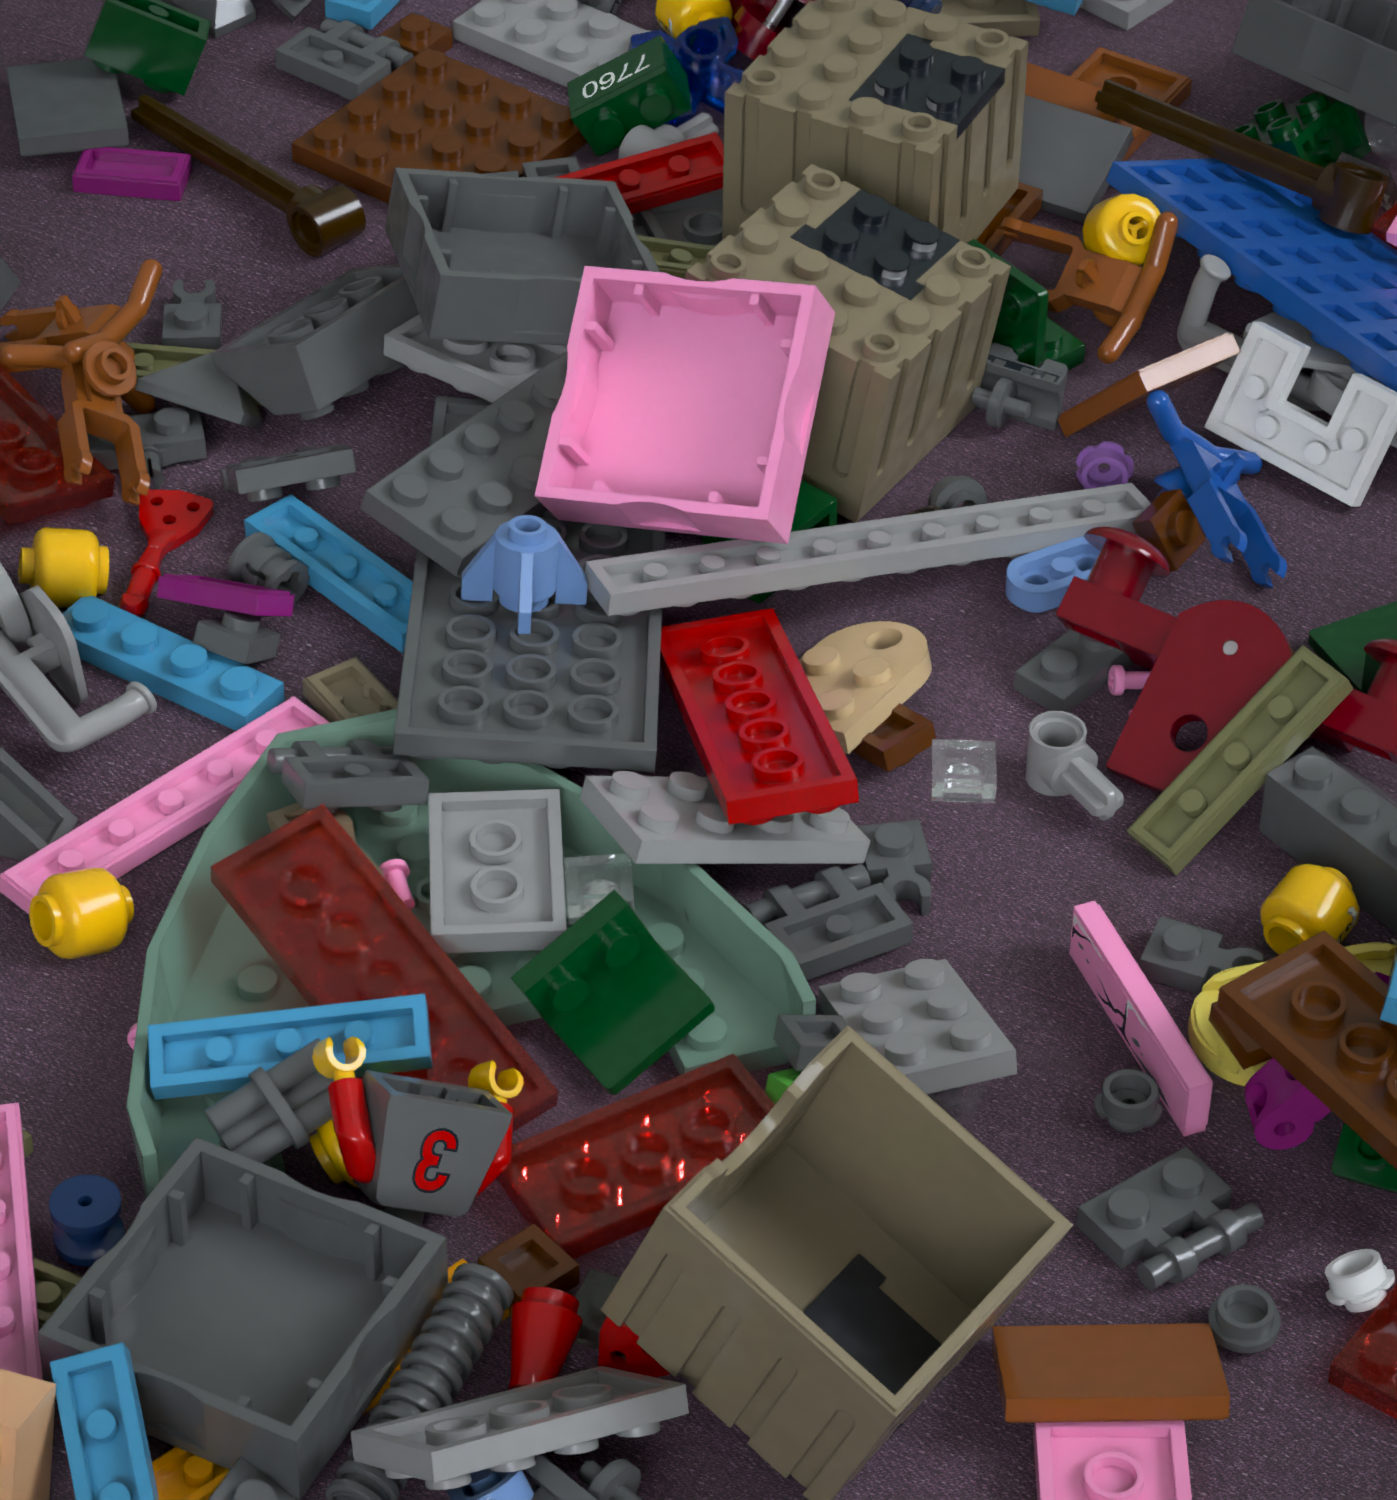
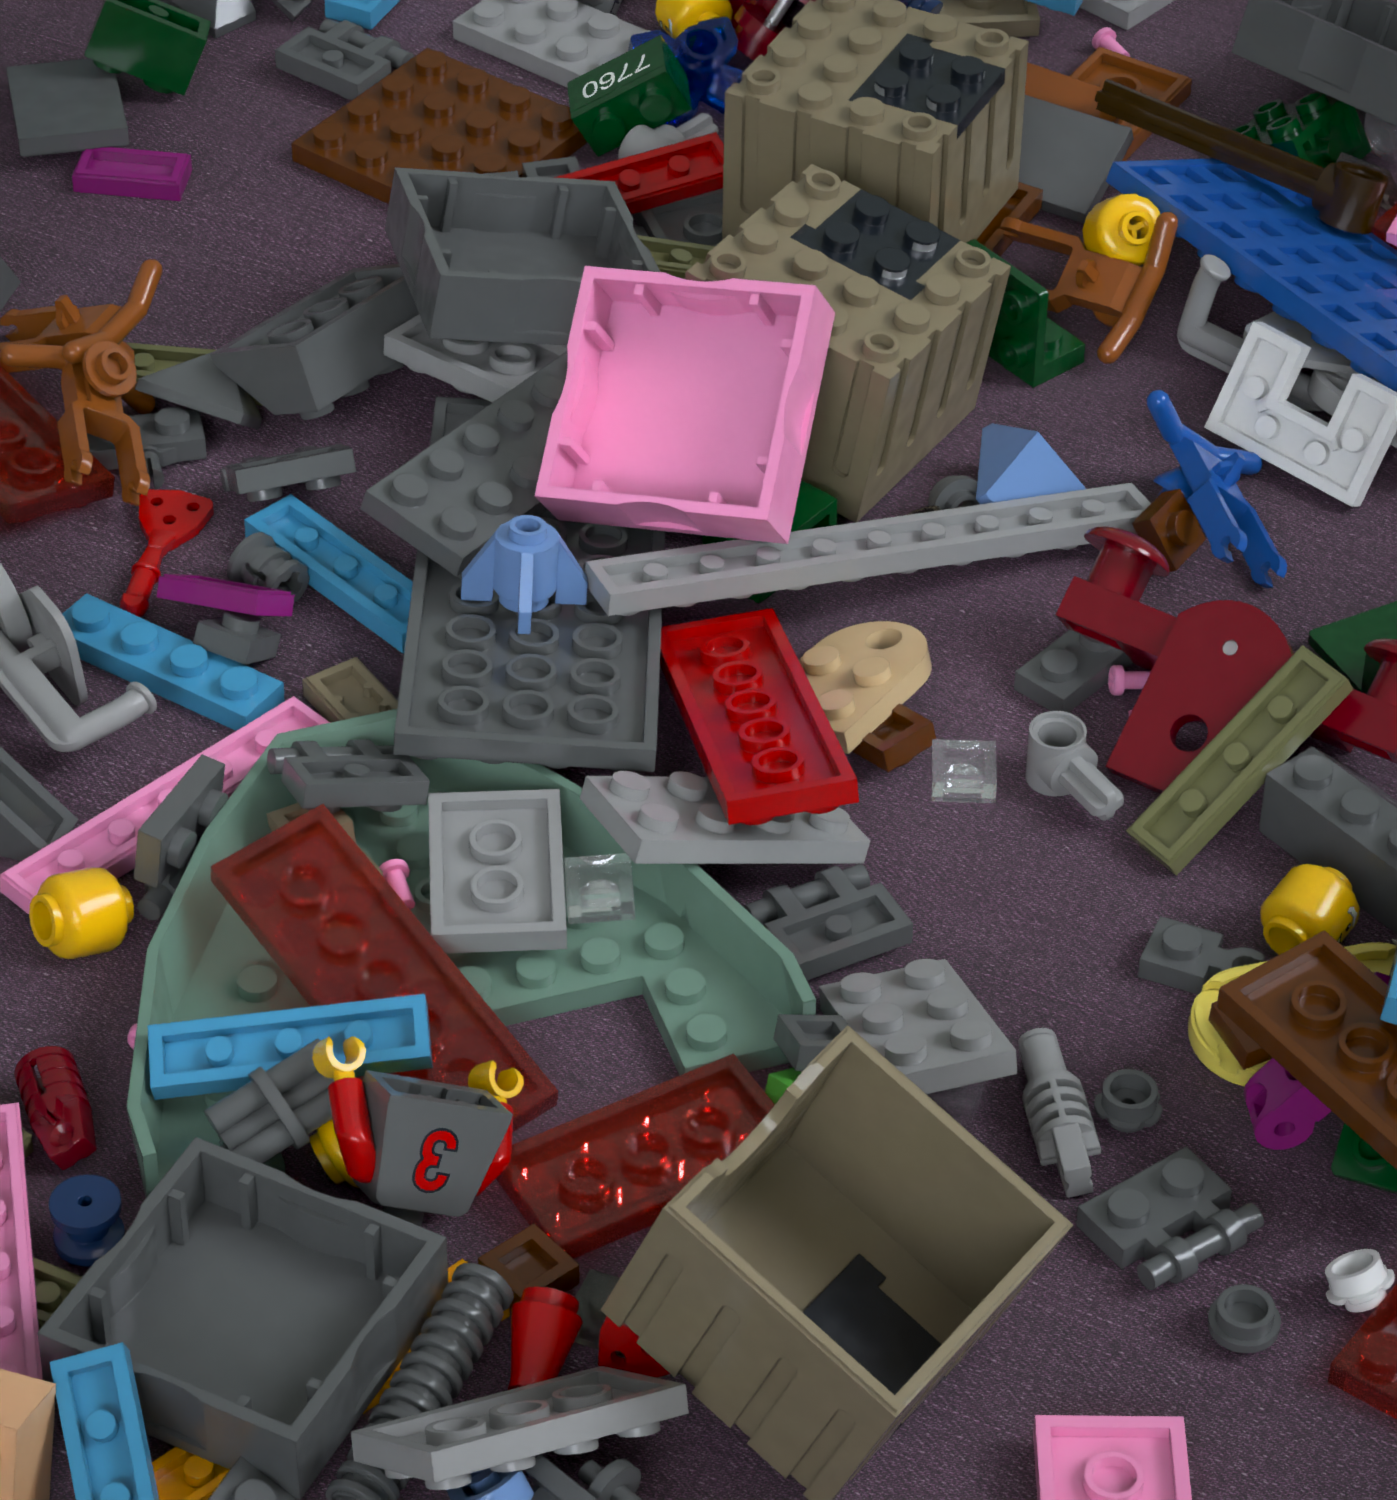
yellow head [18,527,109,608] -> none
dark brown piece [131,94,366,257] -> none
dark grey plate [162,280,223,350] -> none
reddish brown plate [379,12,453,56] -> none
dark green bracket [510,889,715,1095] -> none
dark grey plate [857,819,932,916] -> none
dark grey hips [972,343,1068,431] -> none
dark orange tile [992,1323,1230,1423] -> none
medium blue plate [1005,536,1100,613] -> none
dark orange tile [1057,333,1241,437] -> none
bright pink tile [1069,901,1213,1136] -> none
medium lavender plate [1076,441,1134,489] -> none
none -> dark red hinge [14,1046,97,1170]
none -> dark grey plate [134,754,228,920]
none -> medium blue slope [976,423,1086,504]
none -> light grey hinge [1018,1028,1101,1198]
none -> bright pink piece [1092,27,1130,57]

